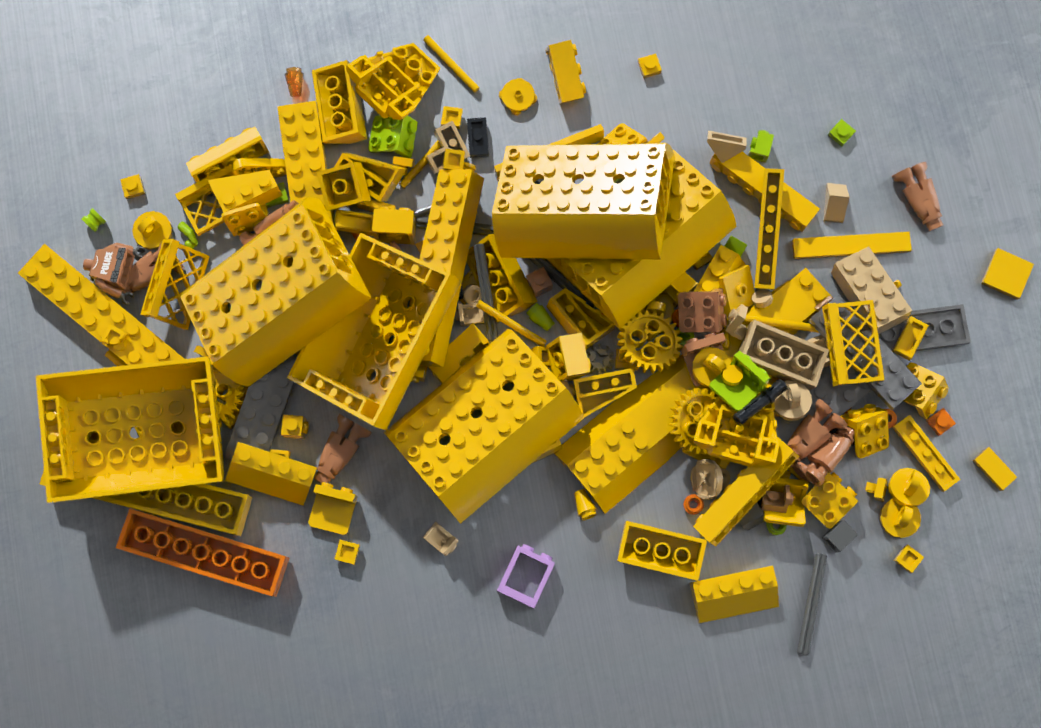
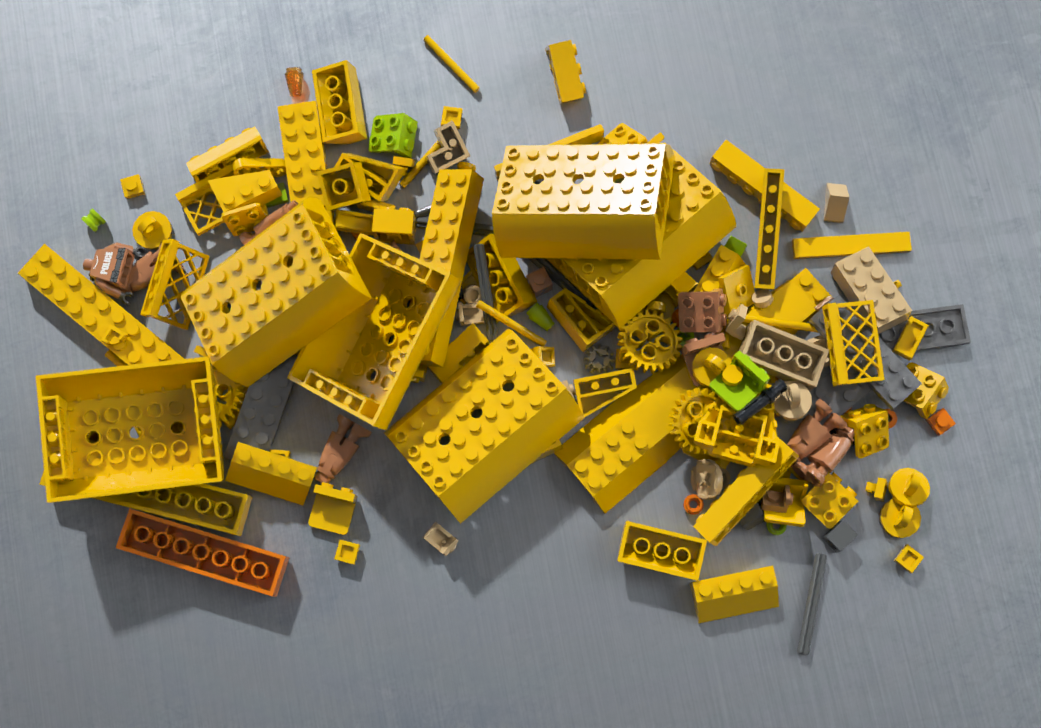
lime arm [177,222,198,249] -> none
yellow brick [281,414,309,439] -> none
yellow wedge [346,43,440,120] -> none
yellow plate [443,148,465,169] -> none
black plate [467,117,489,158] -> none
lavender window [497,544,555,608] -> none
yellow piece [499,78,537,115] -> none
yellow brick [546,333,591,382] -> none
yellow cone [574,489,597,521] -> none
yellow plate [637,53,662,79] -> none
tan slope [707,131,747,163] -> none
lime brick [748,130,774,163] -> none
lime plate [828,119,856,147] -> none
nougat piece [892,162,943,231] -> none
yellow plate [892,415,961,492] -> none
yellow tile [973,447,1017,491] -> none
yellow tile [981,248,1034,300] -> none

